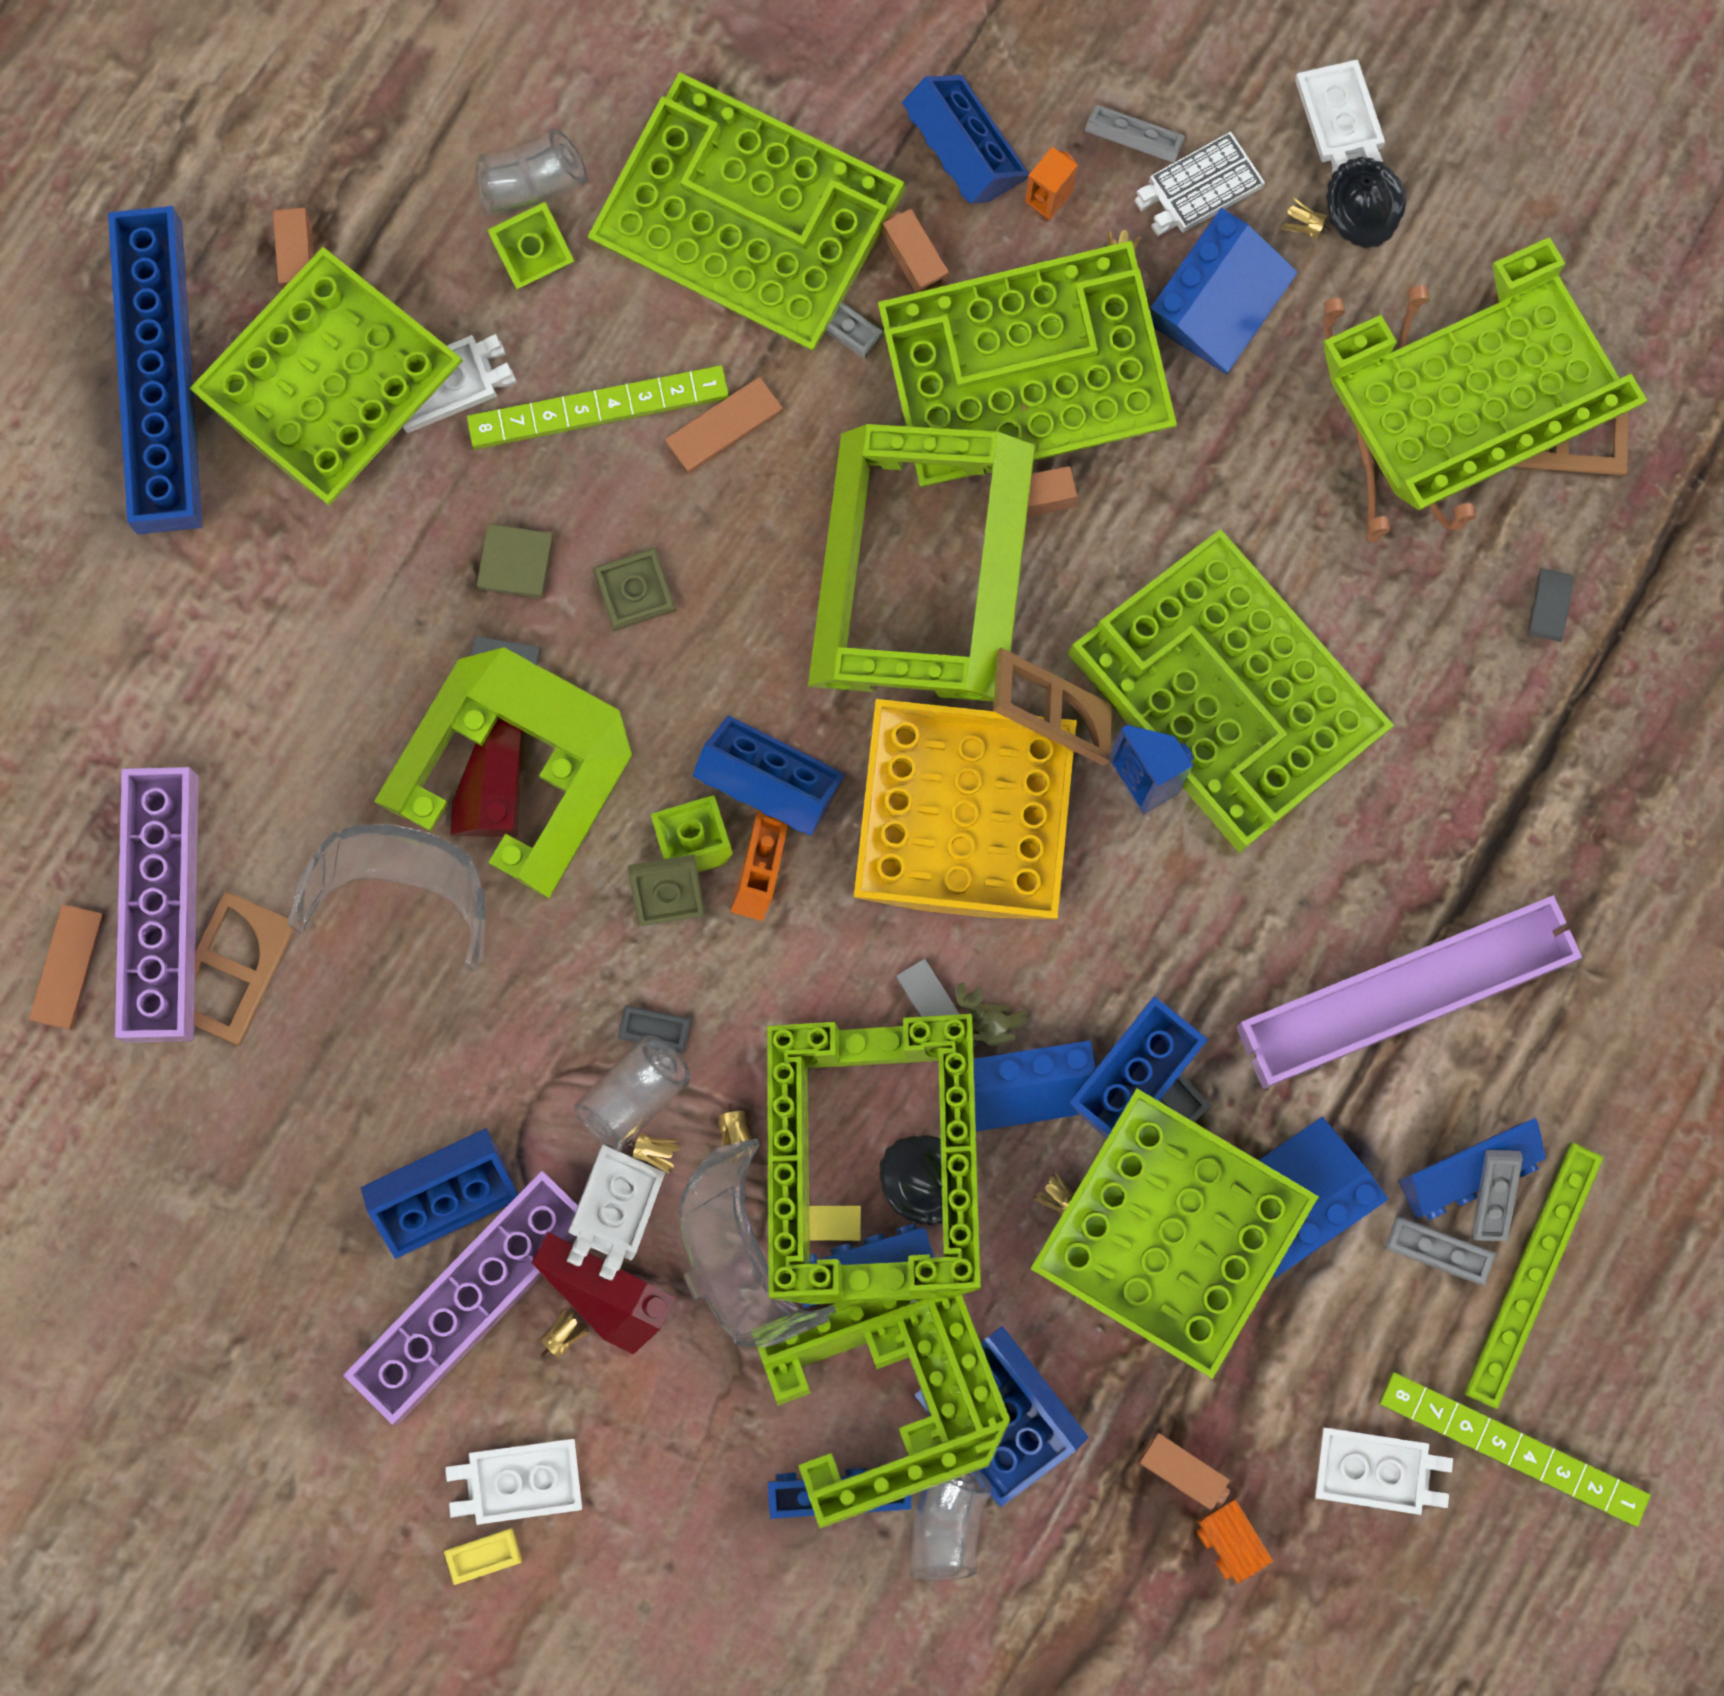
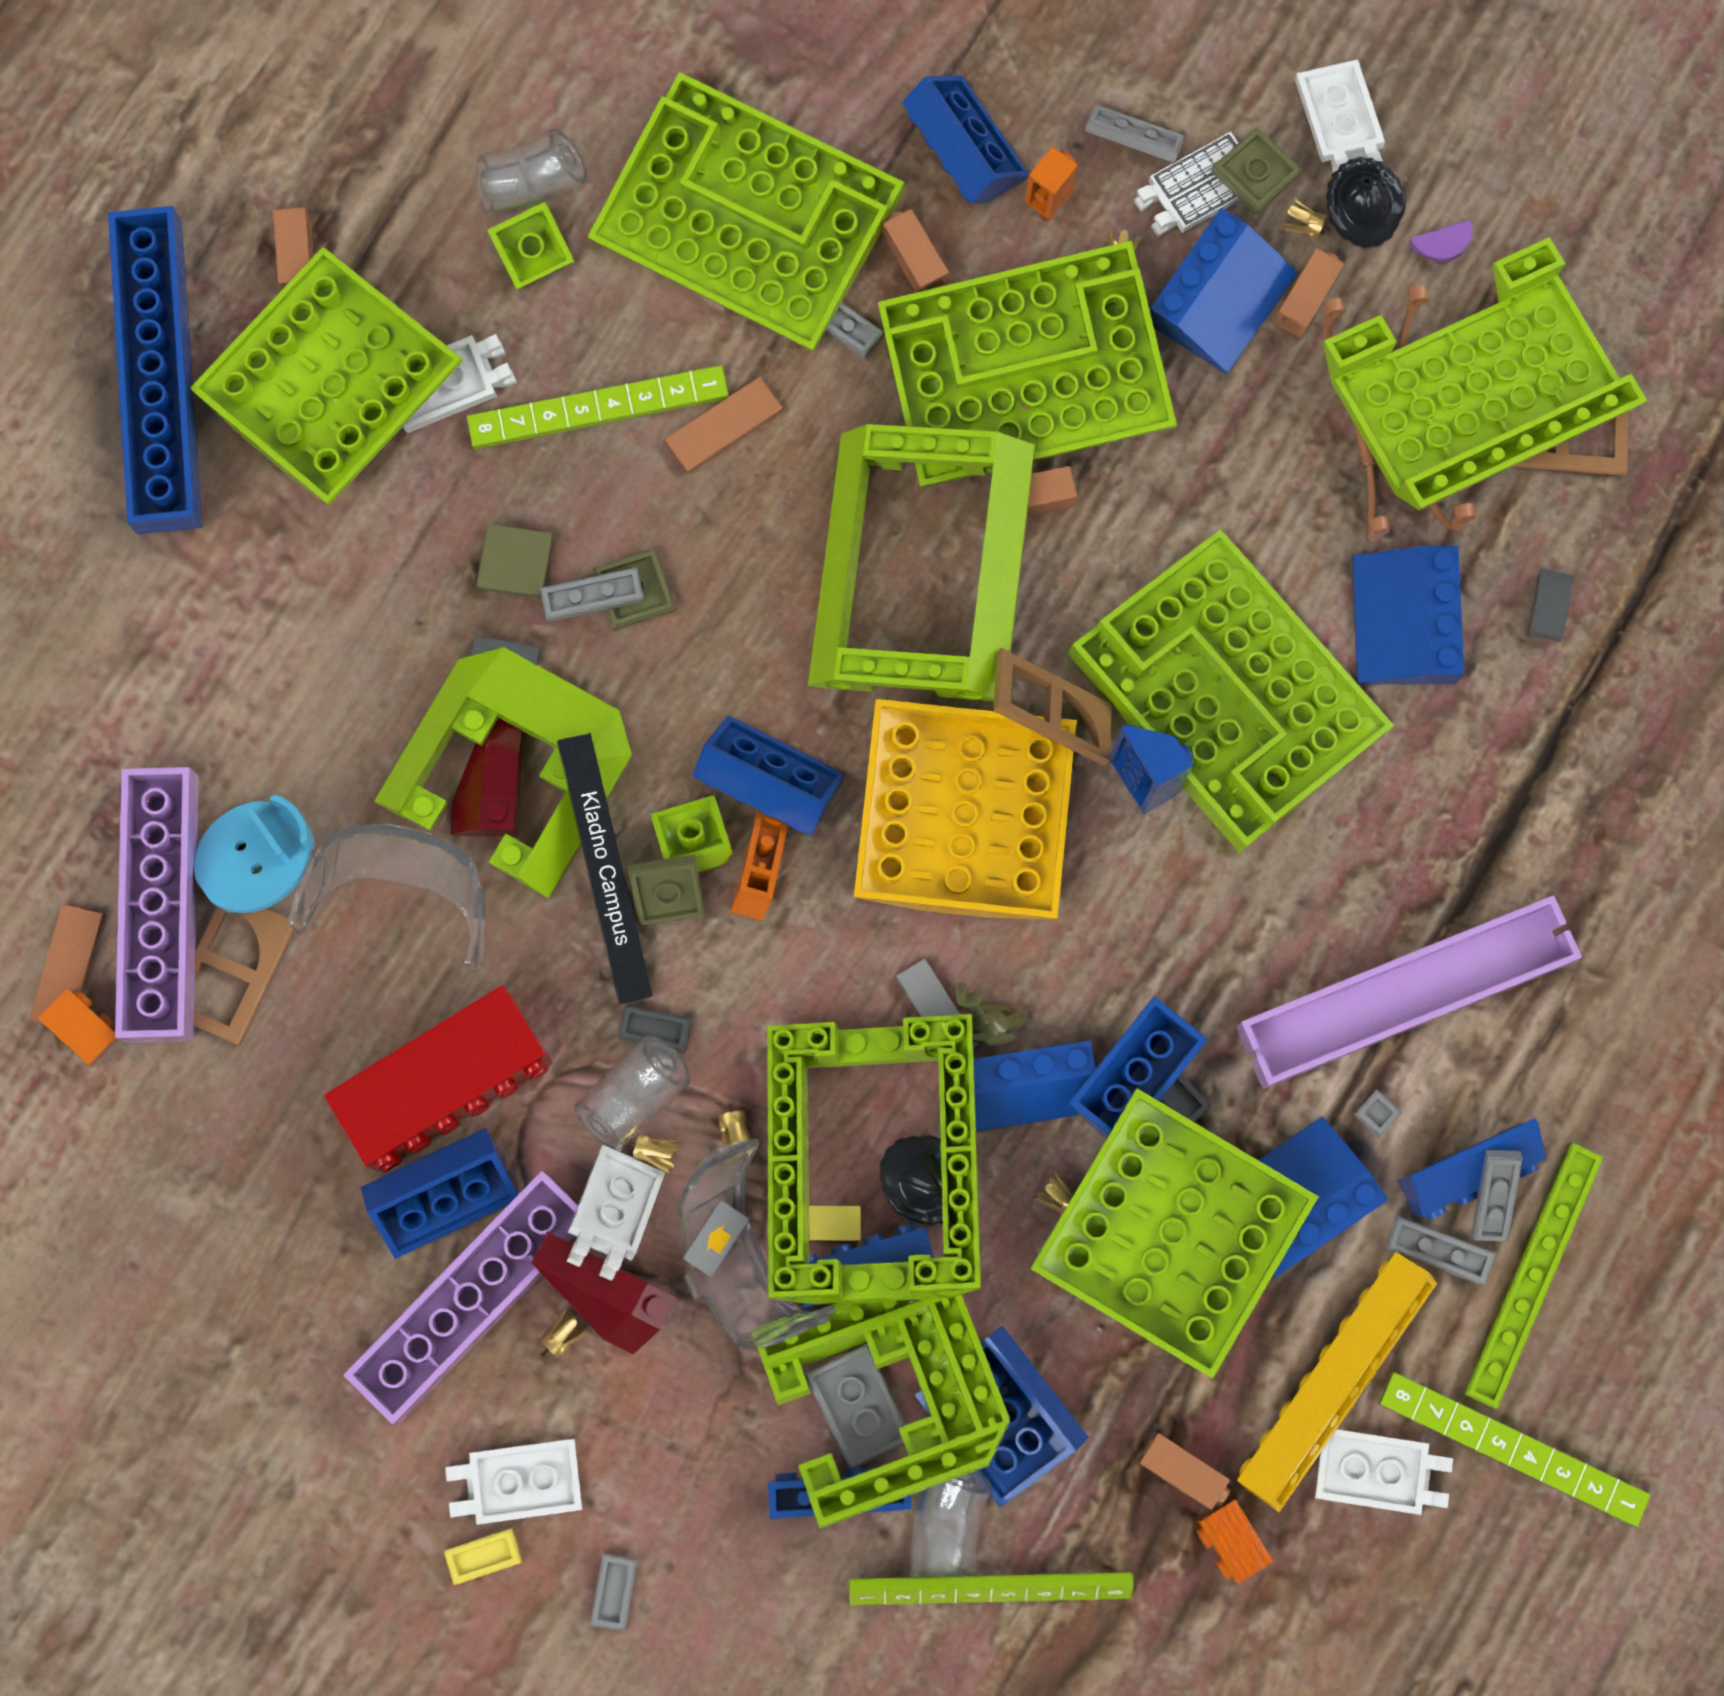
none -> orange brick [38,988,118,1067]
none -> medium azure piece [194,795,315,913]
none -> red brick [323,985,553,1172]
none -> light grey tile [540,567,645,623]
none -> black tile [557,733,653,1005]
none -> light grey tile [590,1553,638,1631]
none -> light grey tile [682,1200,749,1278]
none -> light grey tile [805,1344,906,1469]
none -> lime tile [849,1572,1134,1605]
none -> olive tile [1211,127,1303,215]
none -> yellow brick [1237,1252,1437,1512]
none -> nougat brick [1274,248,1345,339]
none -> blue slope [1352,546,1464,685]
none -> light grey tile [1353,1089,1402,1138]
none -> medium lavender tile [1408,220,1473,263]

